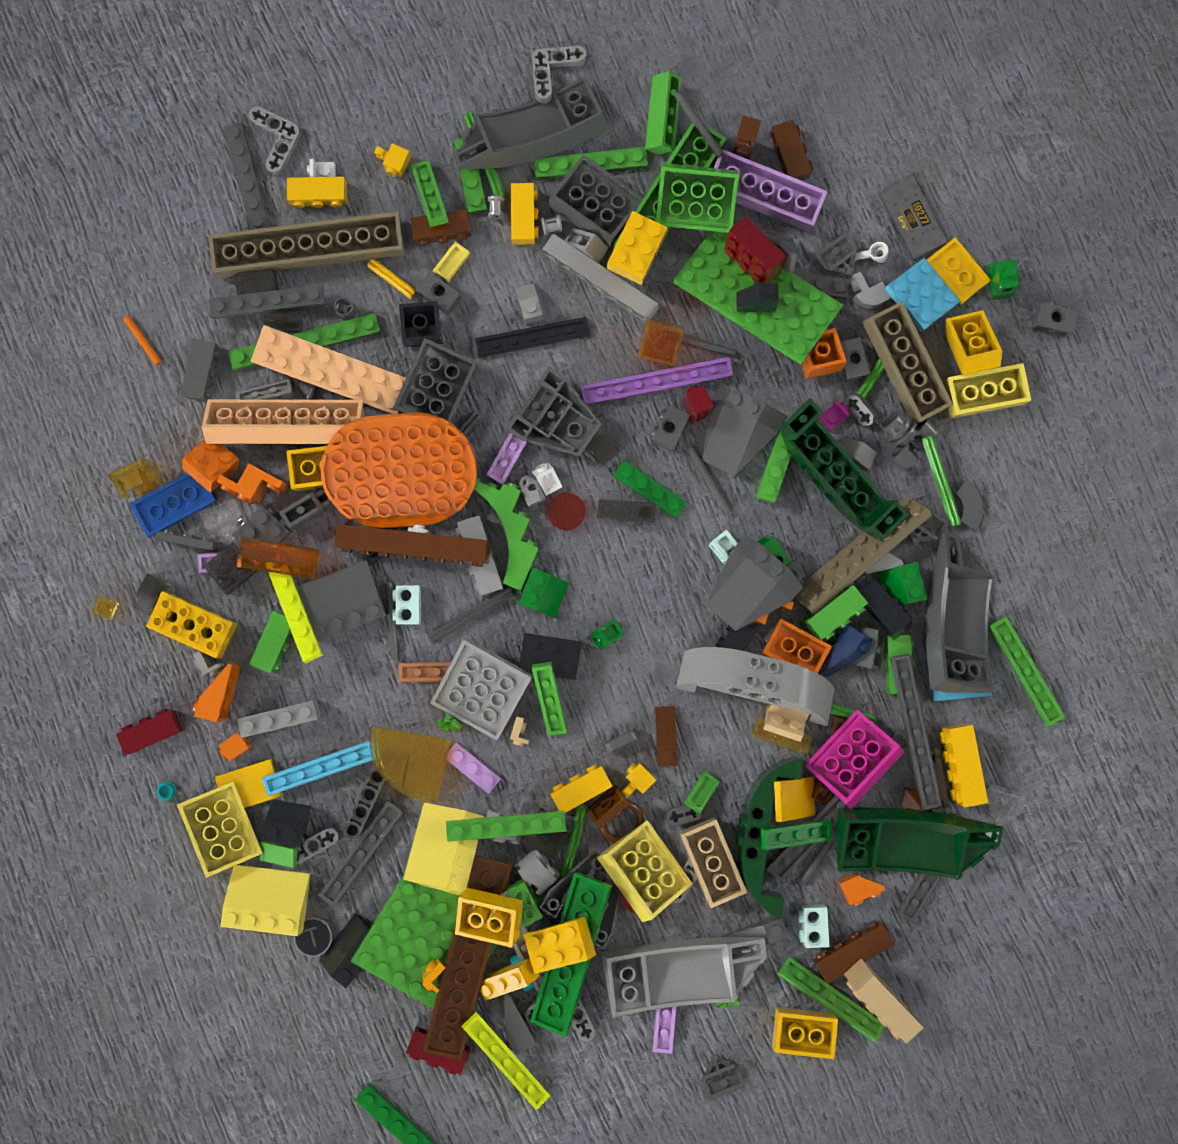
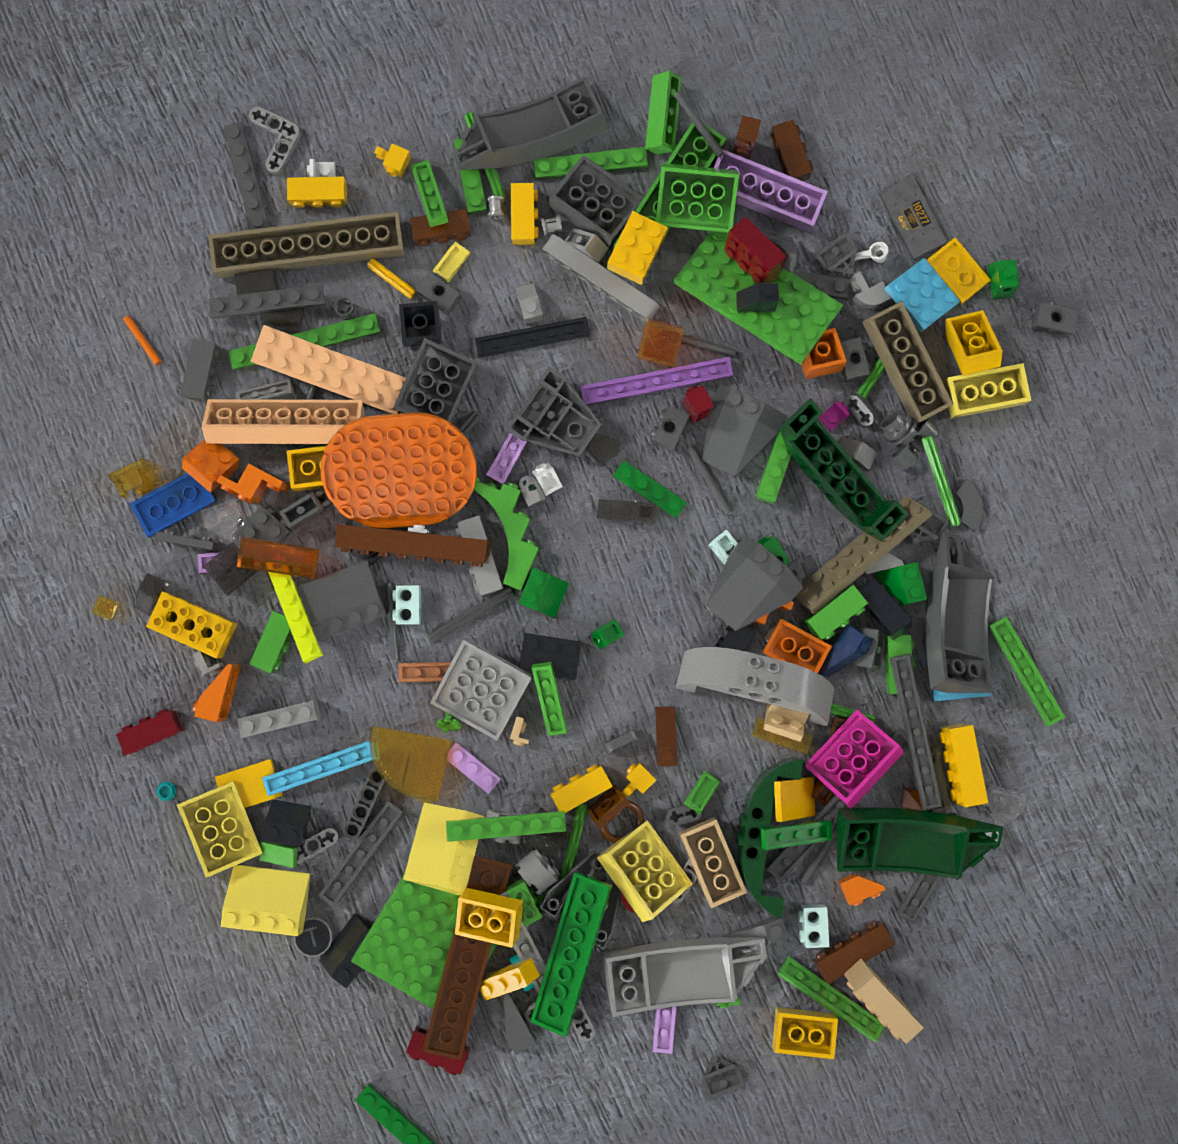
orange brick [219,732,253,761] -> none
light orange bracket [422,958,445,993] -> none
neon yellow plate [461,1012,550,1111] -> none
yellow brick [523,916,596,974] -> none
light grey beam [532,46,586,103] -> none
clear red tile [547,492,585,531] -> none

